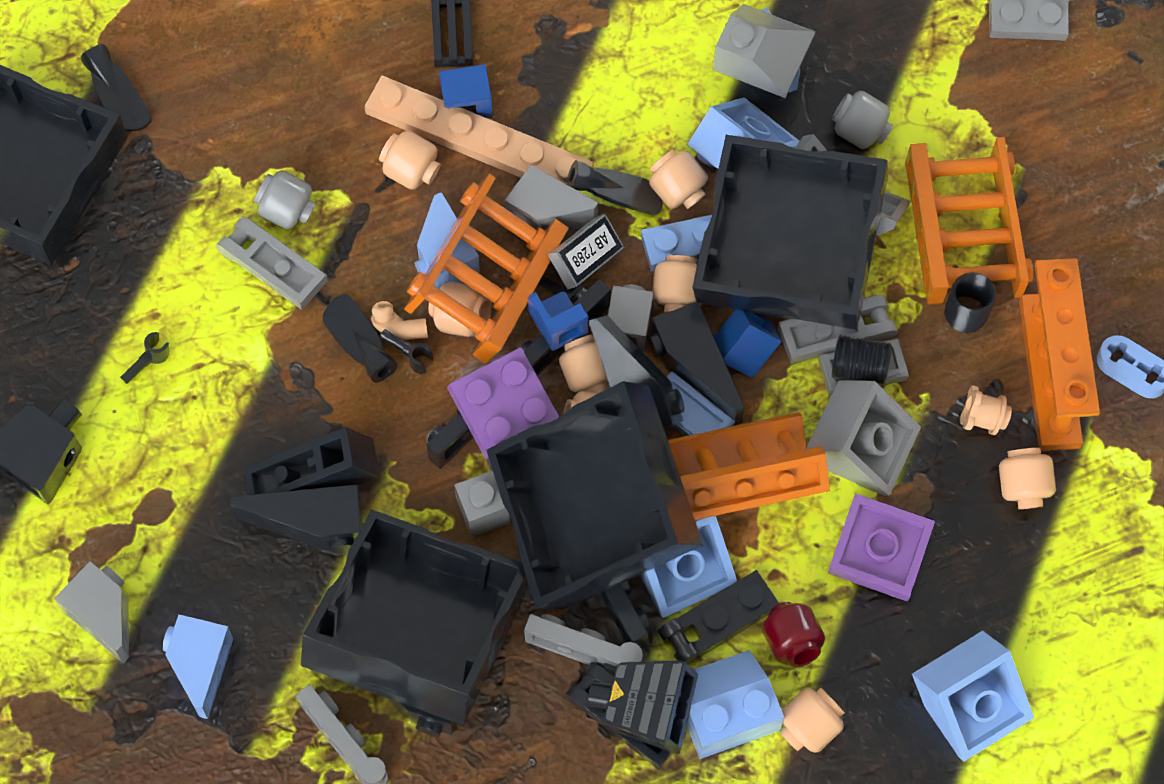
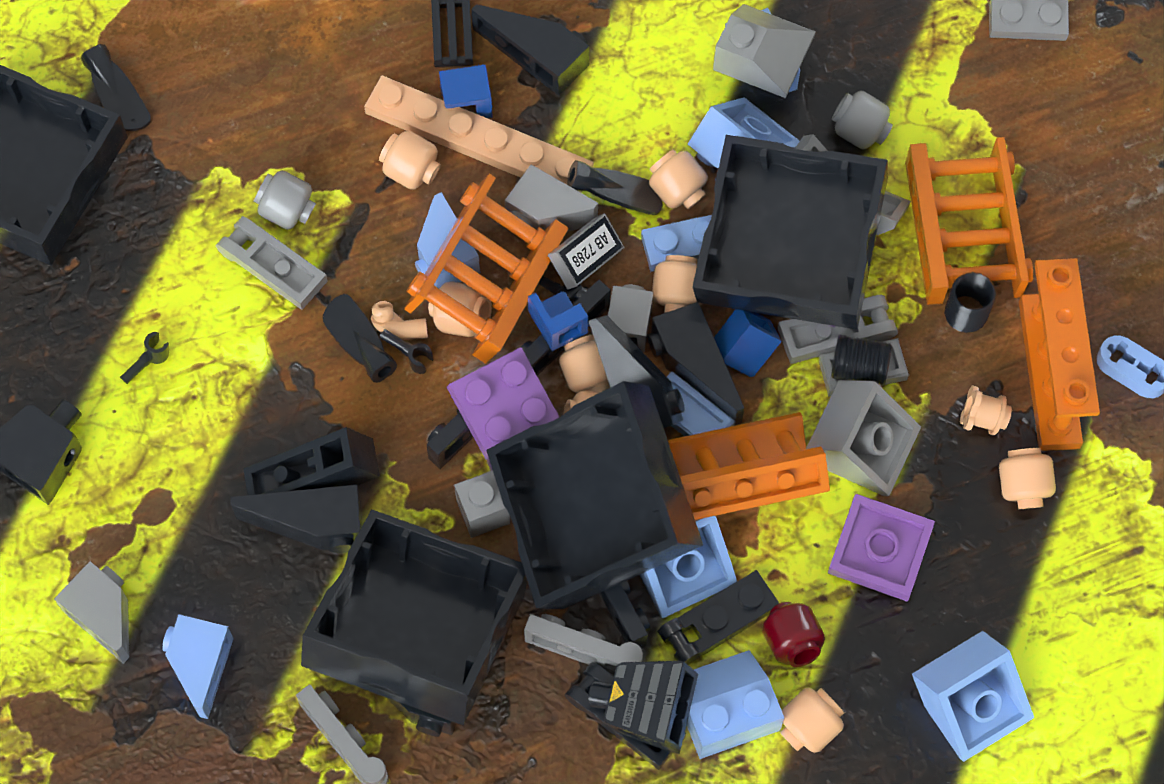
none -> black slope [471,4,589,96]

